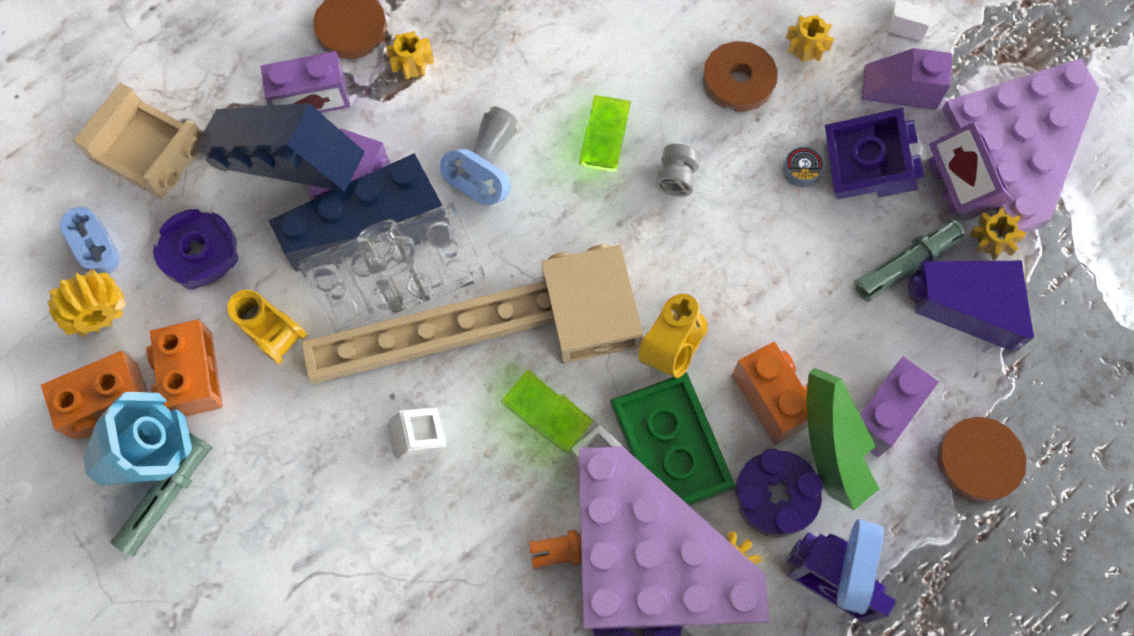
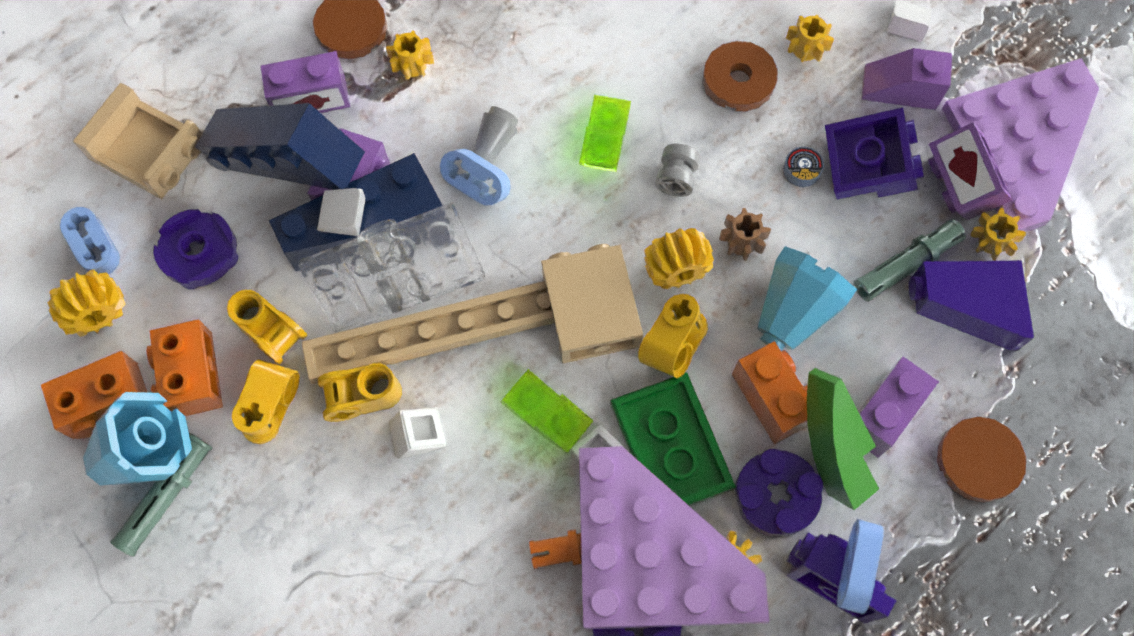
none -> yellow piece [231,359,300,444]
none -> white slope [317,188,366,236]
none -> yellow piece [317,363,402,422]
none -> yellow gear [644,228,714,289]
none -> medium nougat gear [719,208,771,261]
none -> medium azure cone [757,246,857,351]

